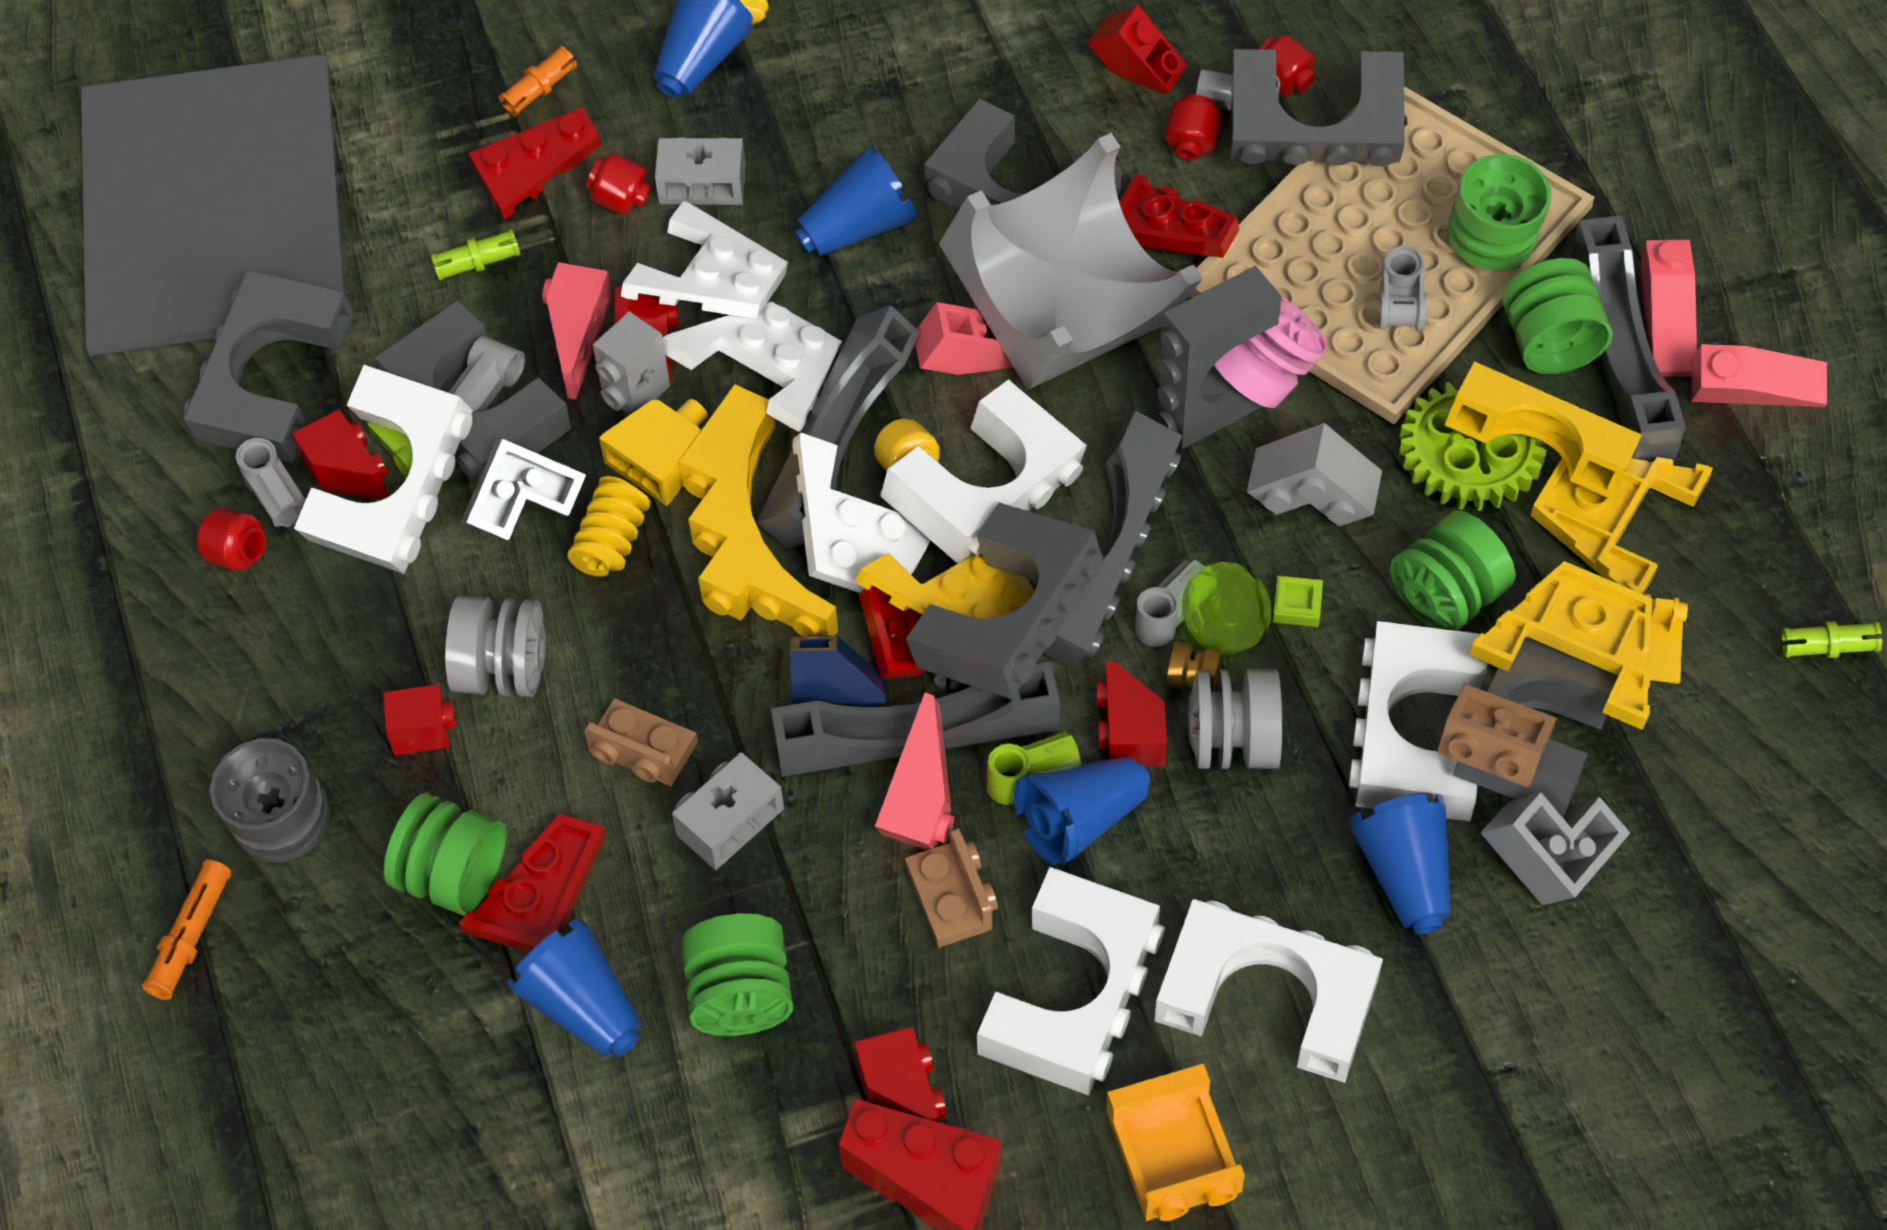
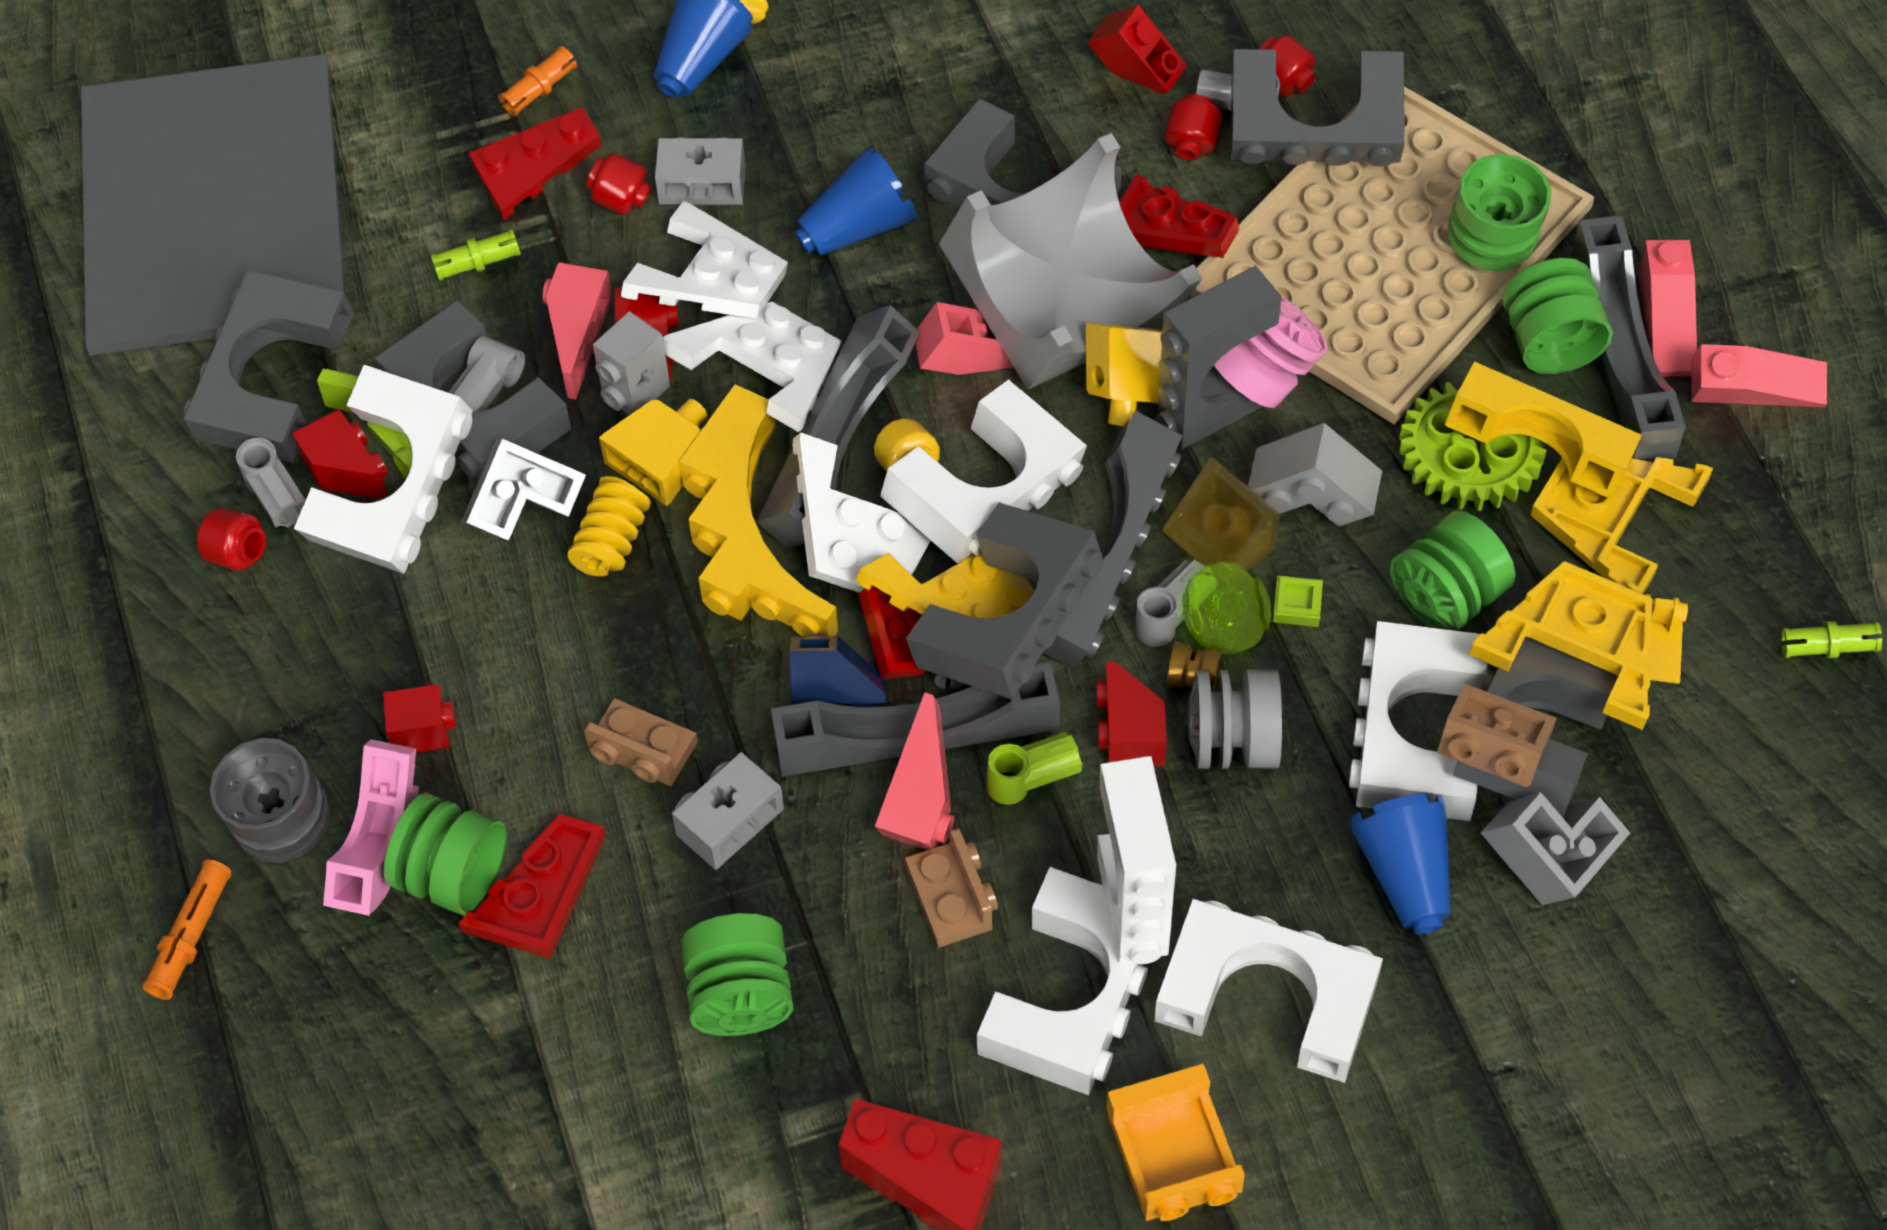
light grey wheel [445,596,546,698] -> none
blue cone [507,919,641,1058] -> none
red slope [855,1027,947,1122] -> none
blue cone [1013,756,1150,865] -> none
light grey piece [1378,246,1426,331] -> none
none -> lime tile [317,369,359,413]
none -> bright pink arch [323,739,419,915]
none -> yellow torso [1086,322,1163,426]
none -> white arch [1097,756,1176,964]
none -> clear yellow slope [1162,458,1279,586]

